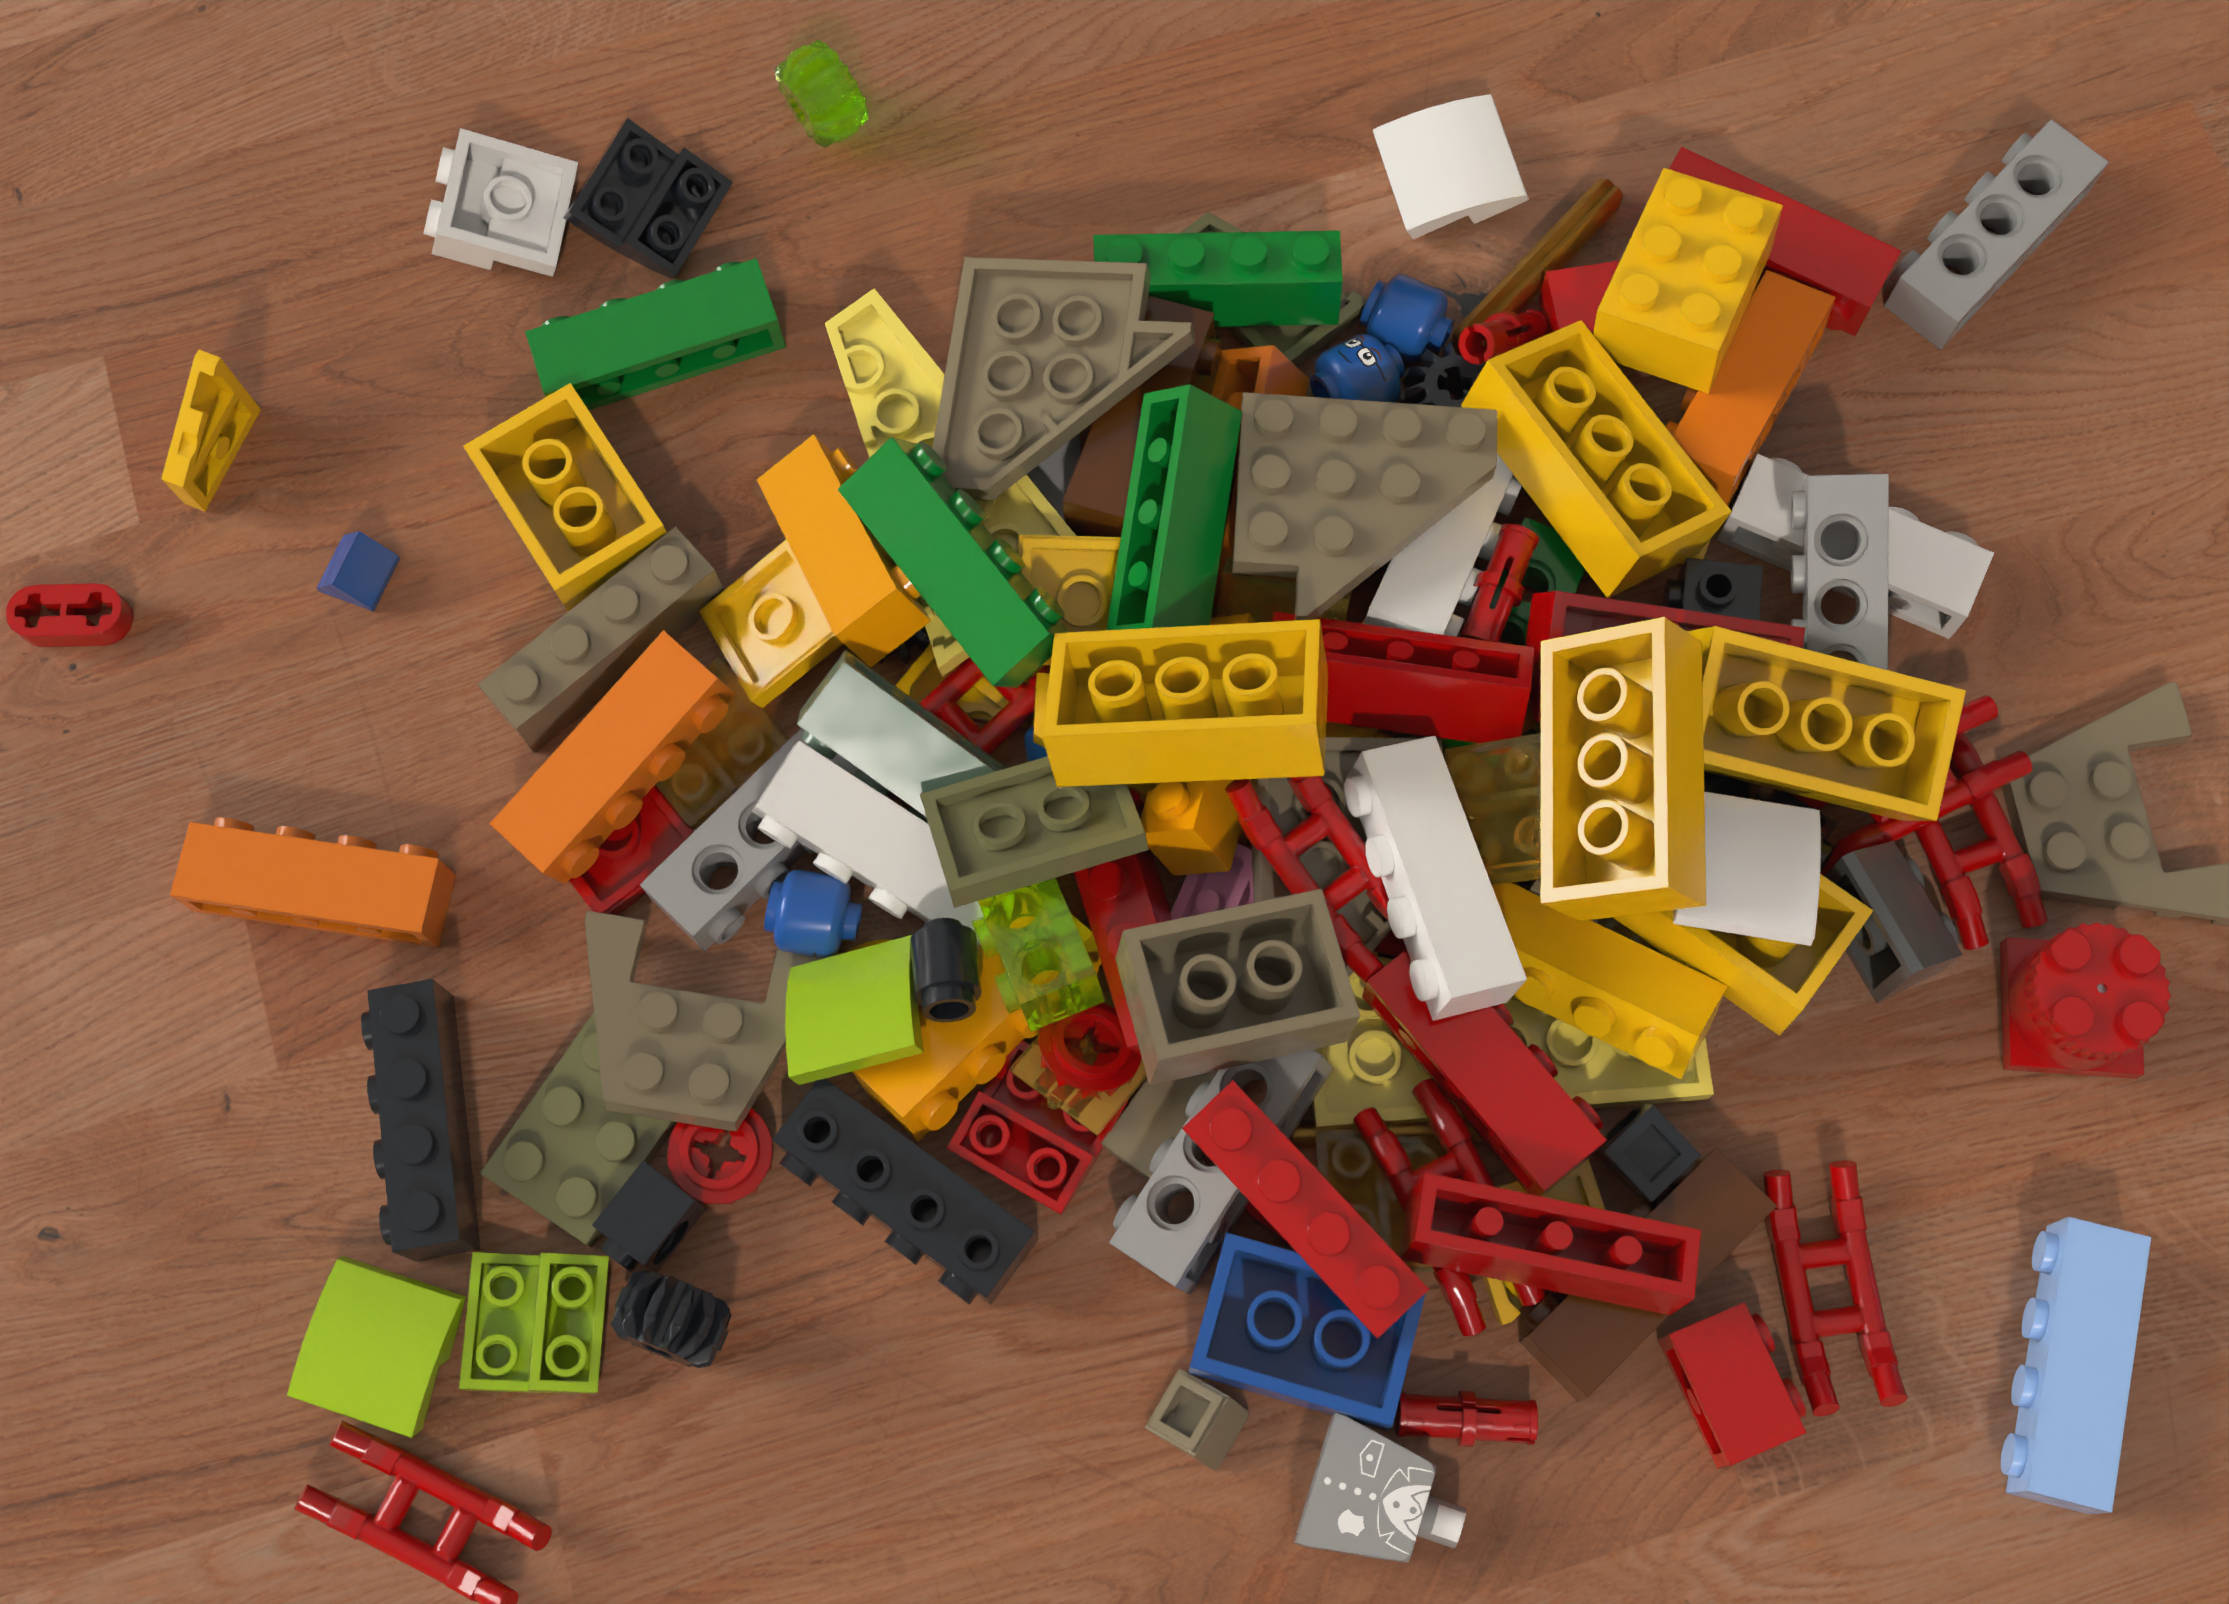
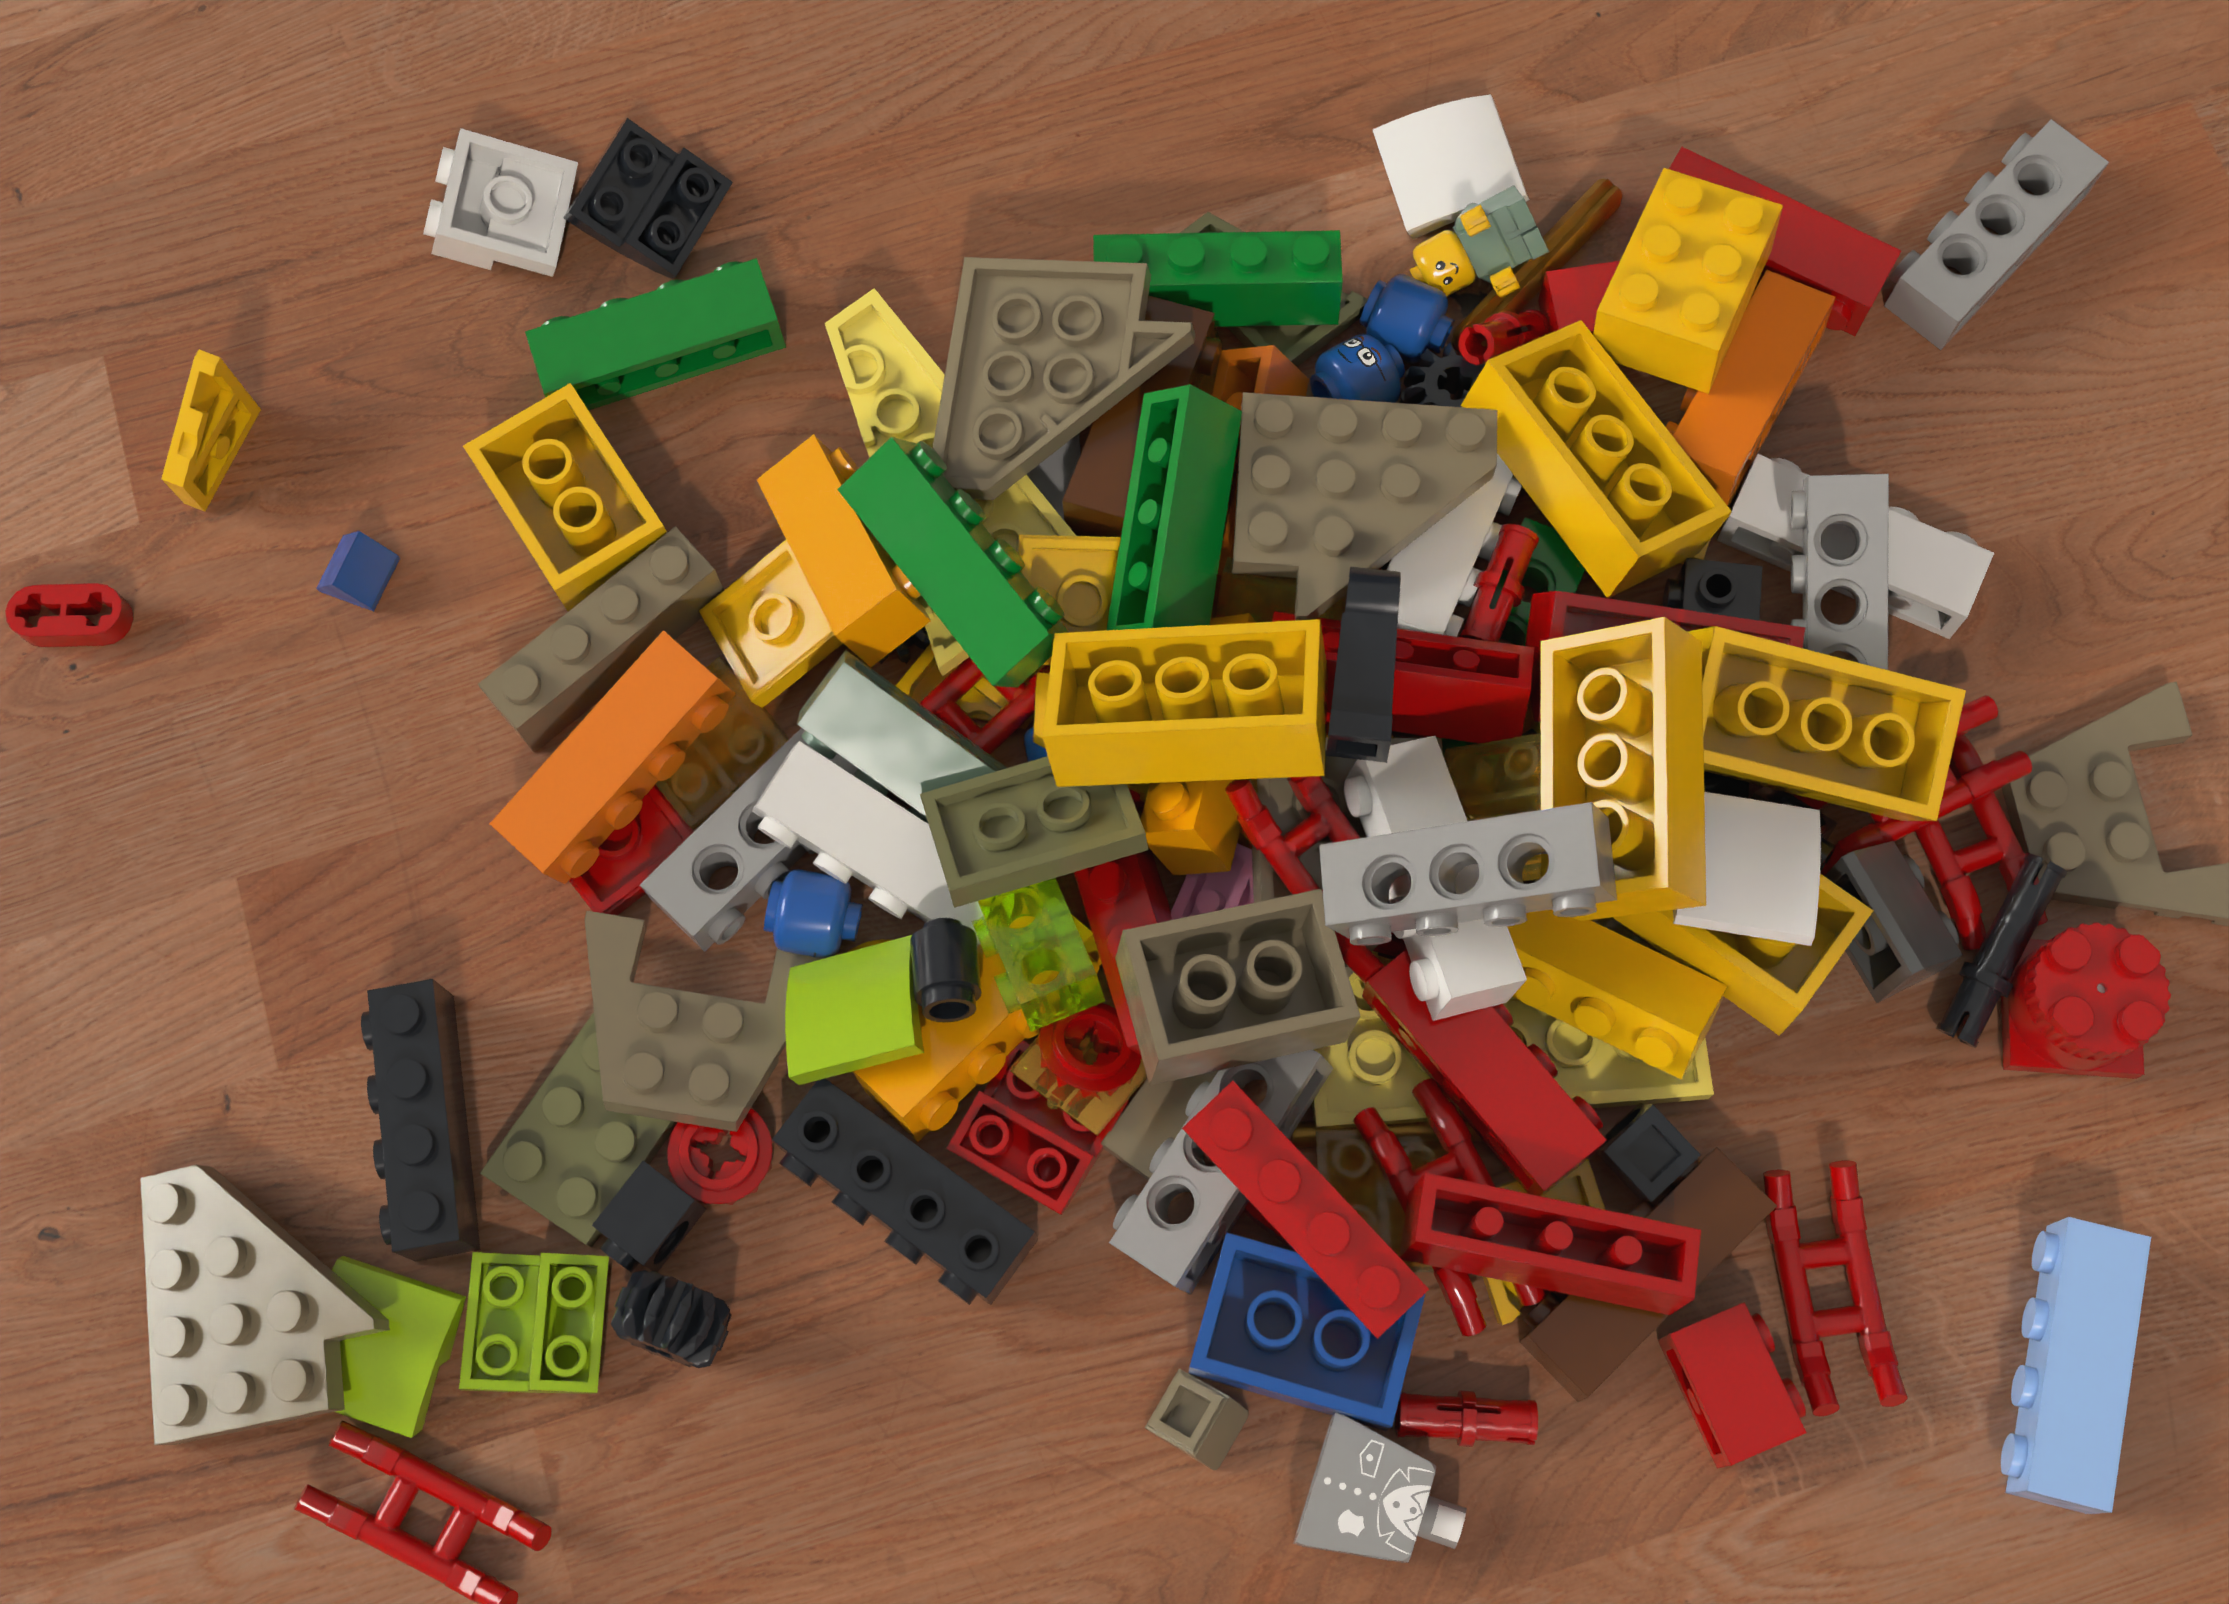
orange brick [170,817,456,948] -> none
clear neon green gear [775,40,868,148] -> none
none -> wing [141,1165,390,1445]
none -> light grey brick [1319,802,1617,946]
none -> black leg [1326,567,1401,763]
none -> piece [1409,185,1549,298]
none -> black pin [1936,853,2067,1048]

